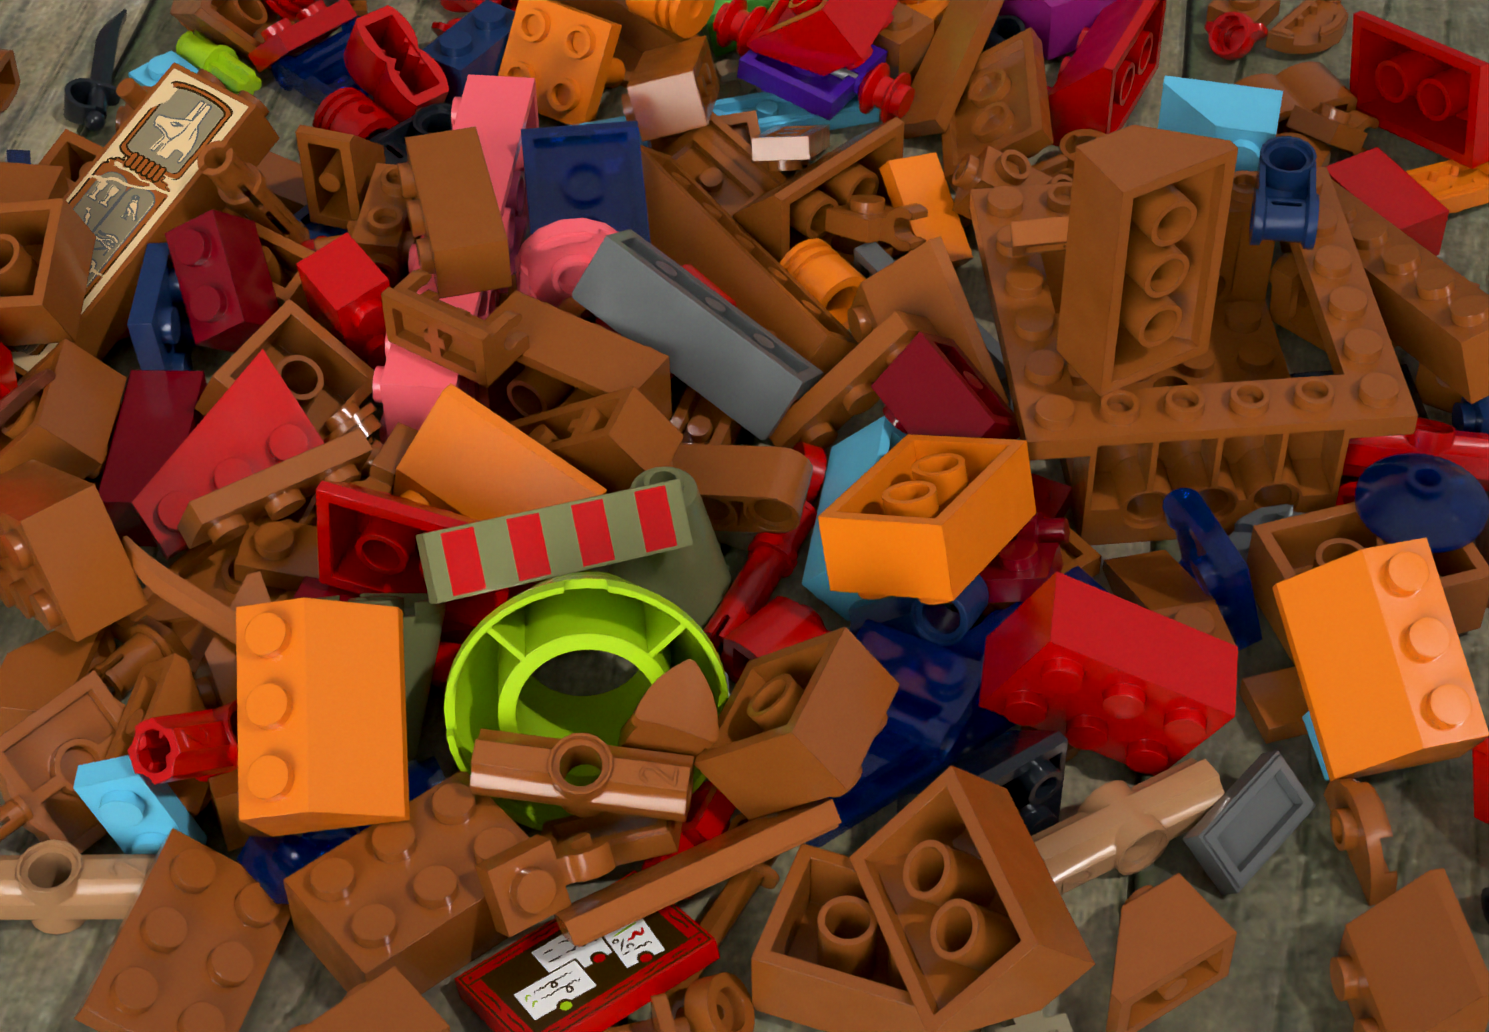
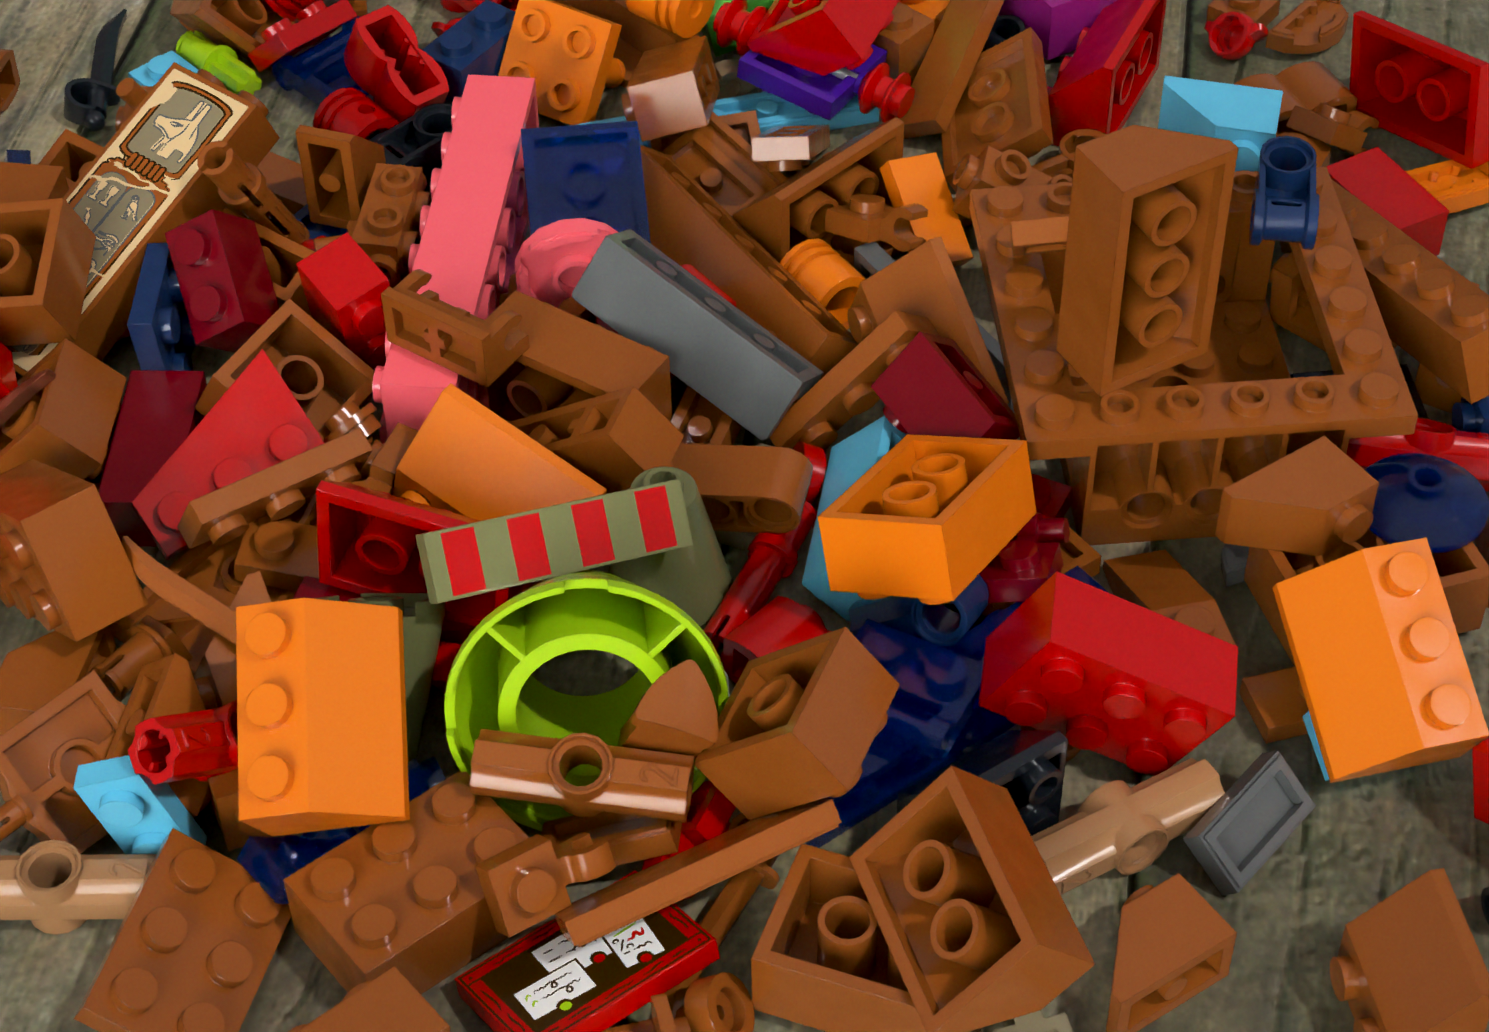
dark orange brick [397,126,512,299] -> none
clear blue plate [1163,488,1262,651] -> none
dark orange plate [1323,778,1398,906] -> none
none -> dark orange slope [1215,436,1379,556]

